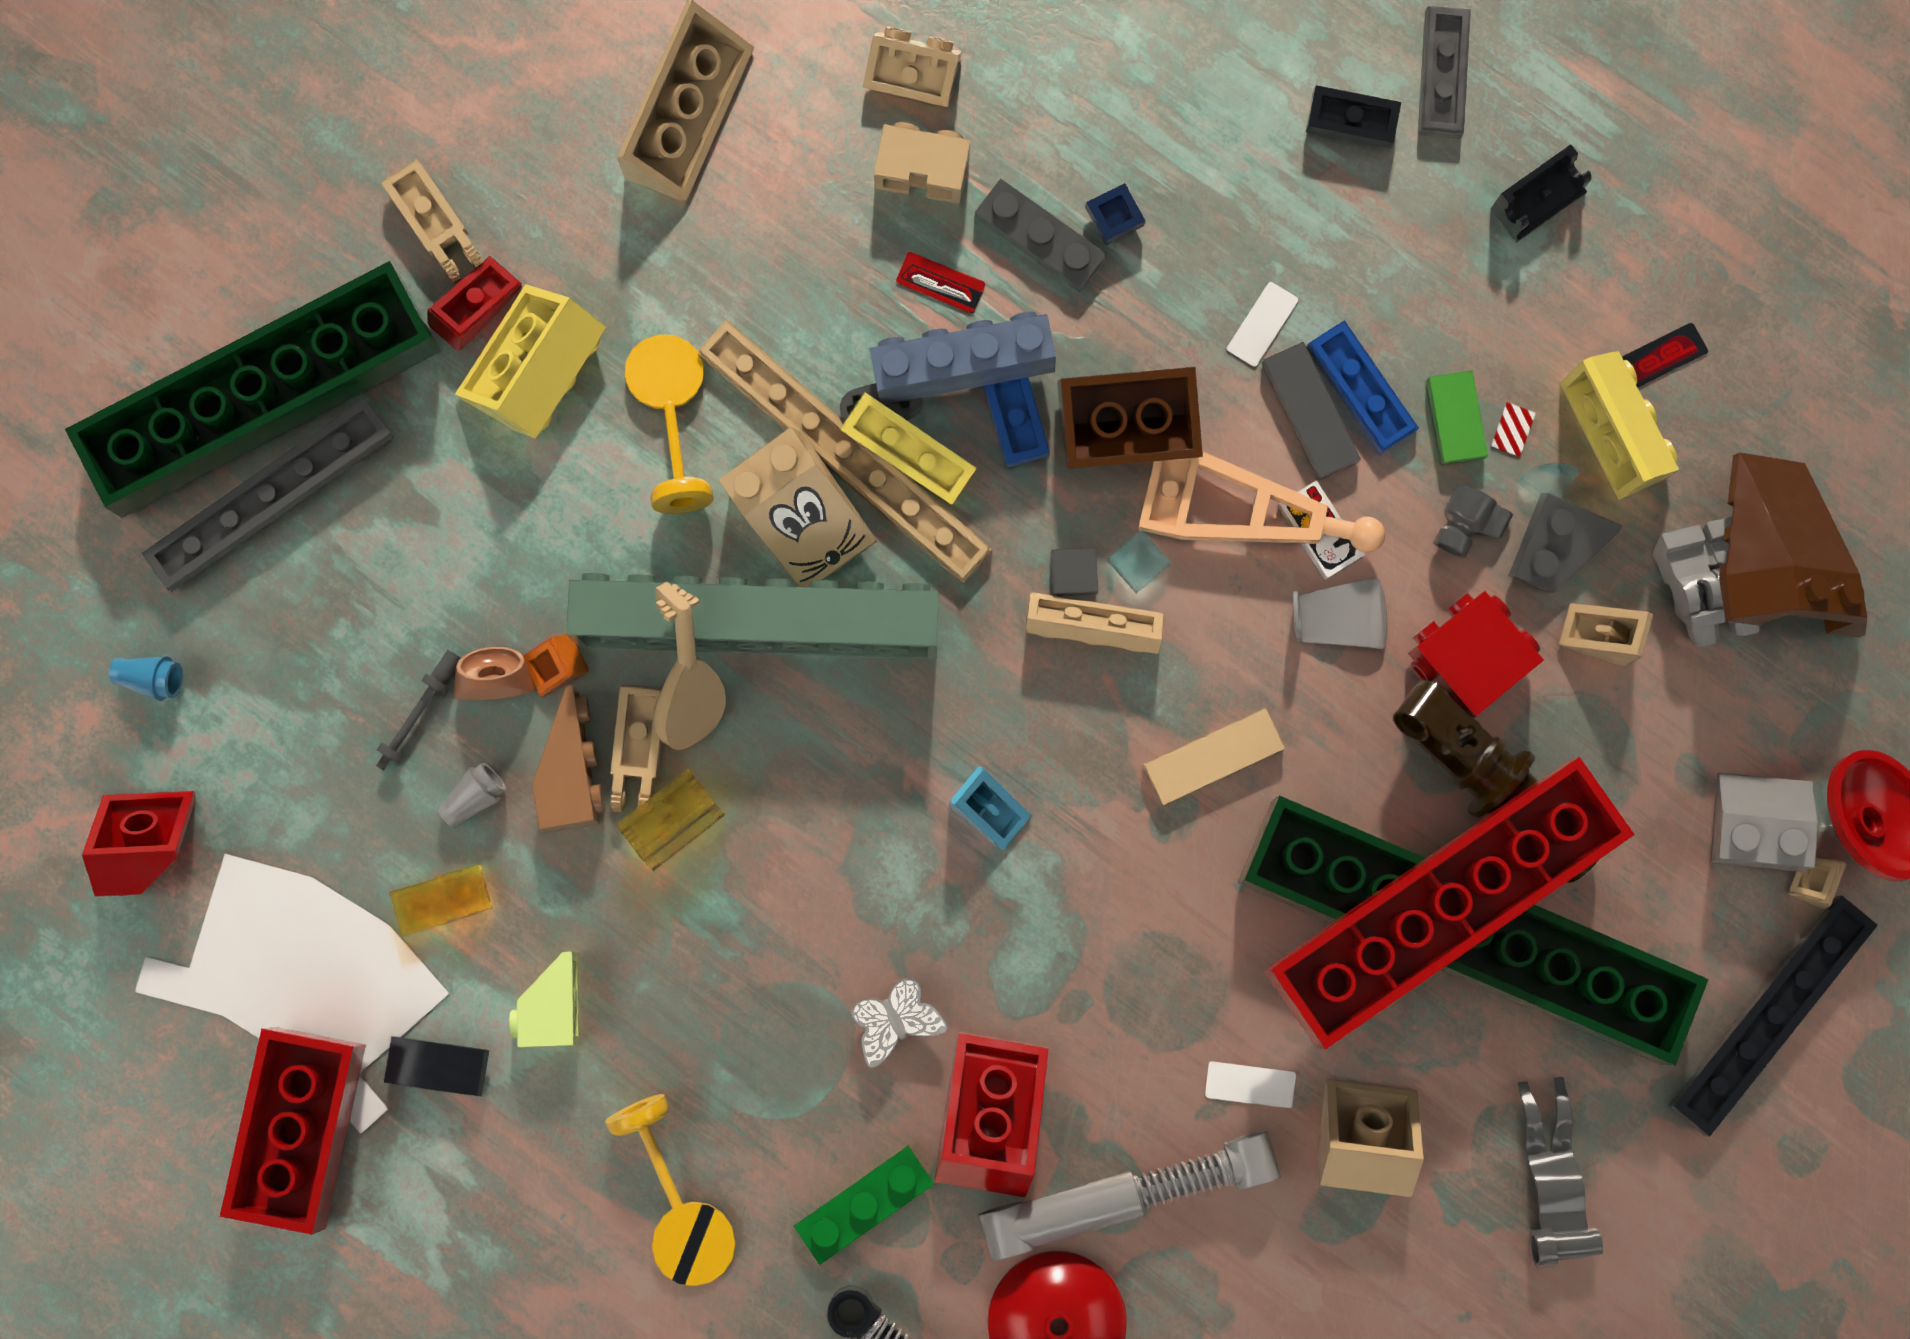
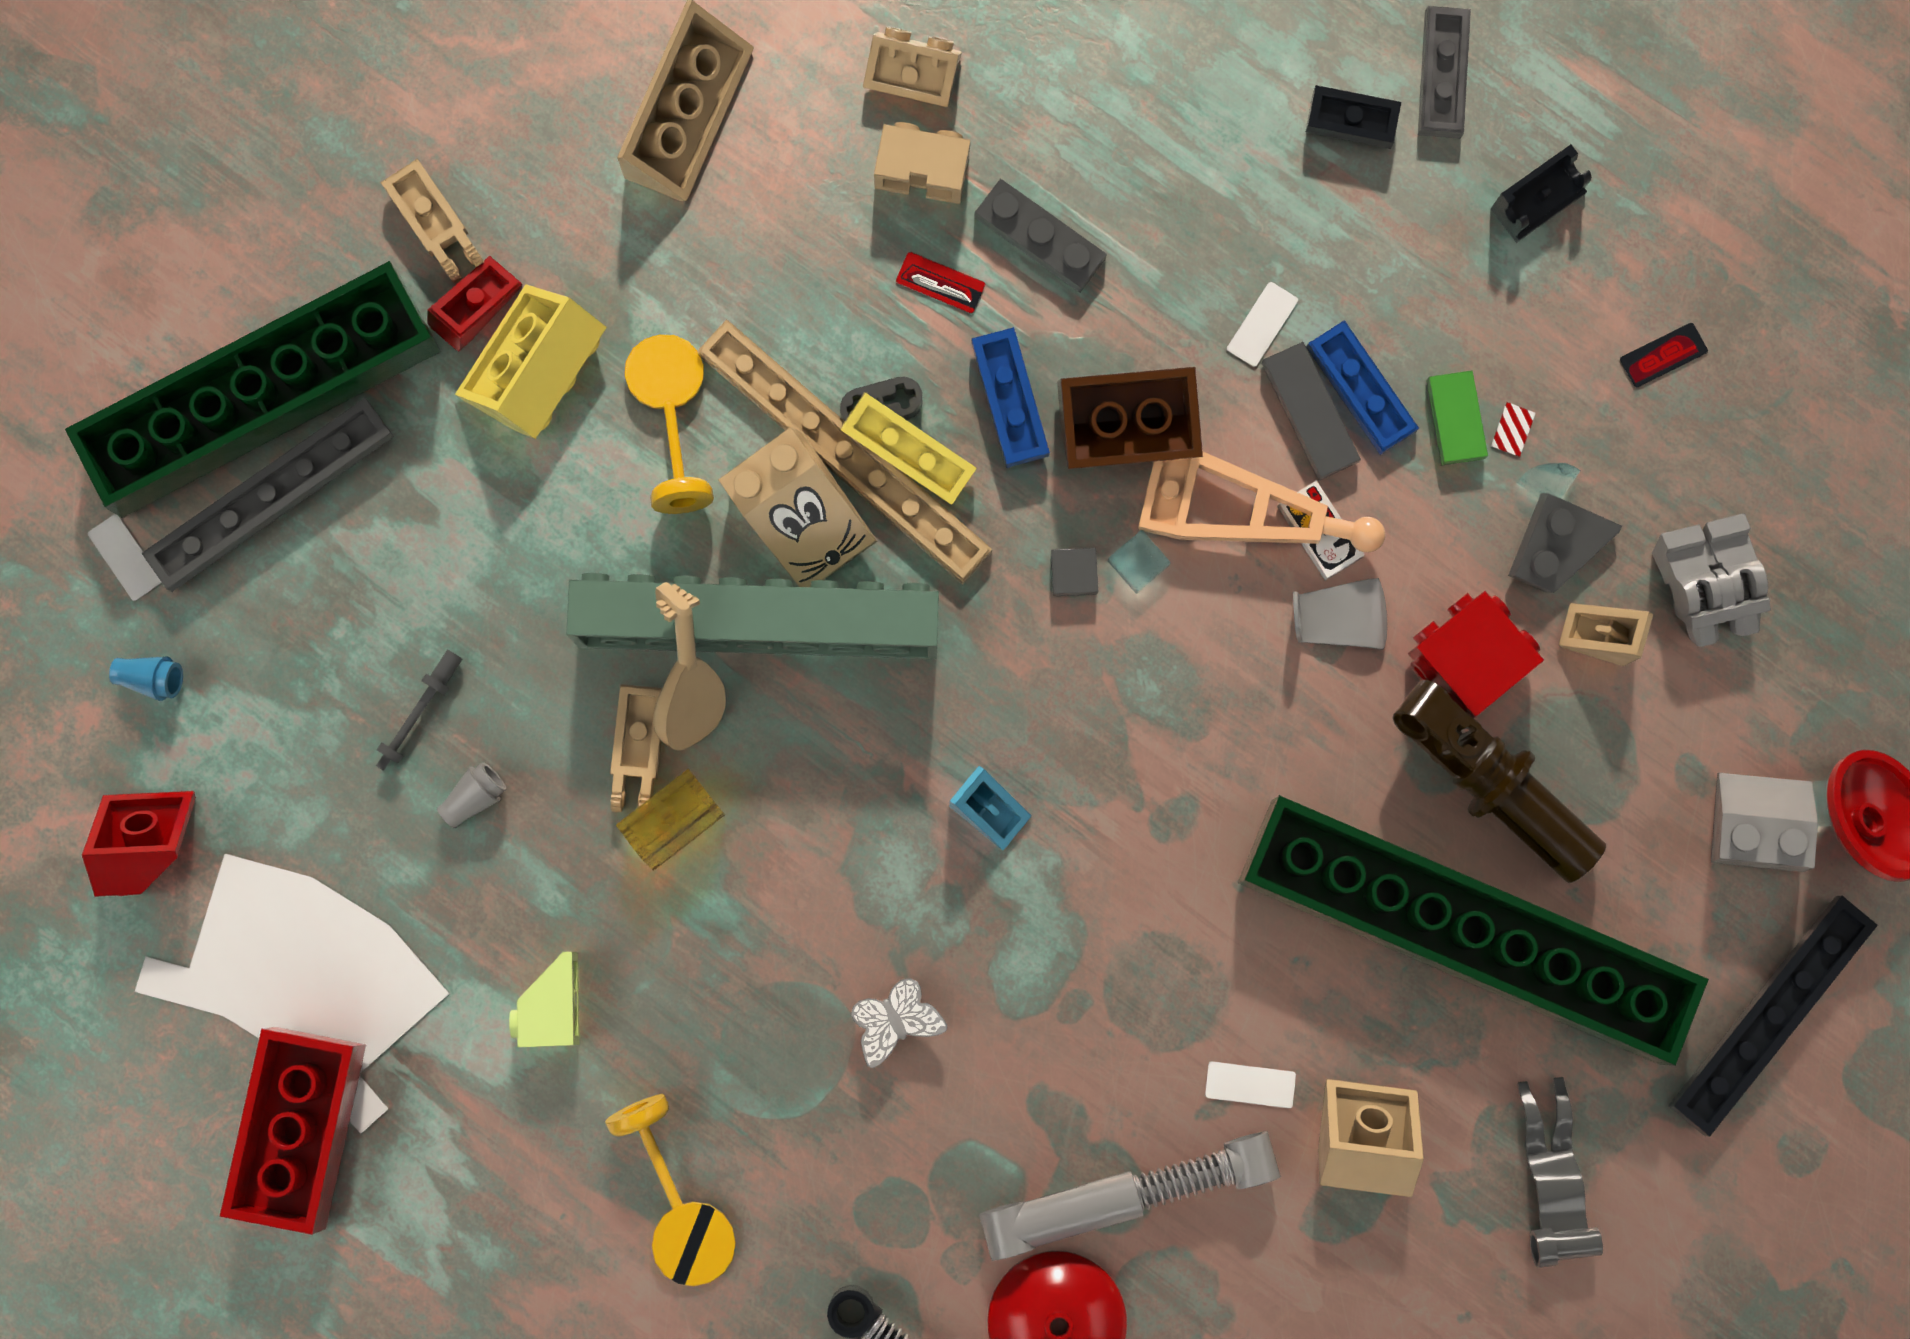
black slope [384,1036,489,1096] -> none
clear yellow slope [389,864,493,938] -> none
nougat piece [454,647,535,700] -> none
orange slope [523,634,589,697] -> none
medium nougat slope [532,685,605,833] -> none
green plate [793,1145,935,1265] -> none
sand blue brick [869,312,1056,405] -> none
red slope [934,1033,1049,1198] -> none
tan plate [1025,592,1163,654] -> none
dark blue plate [1085,183,1145,245] -> none
tan tile [1143,708,1285,806] -> none
red brick [1263,757,1635,1050] -> none
dark grey piece [1433,484,1513,558] -> none
light yellow slope [1560,350,1679,500] -> none
reddish brown wedge [1719,452,1868,638] -> none
tan slope [1788,855,1846,910] -> none
none -> white sticker [88,514,162,601]

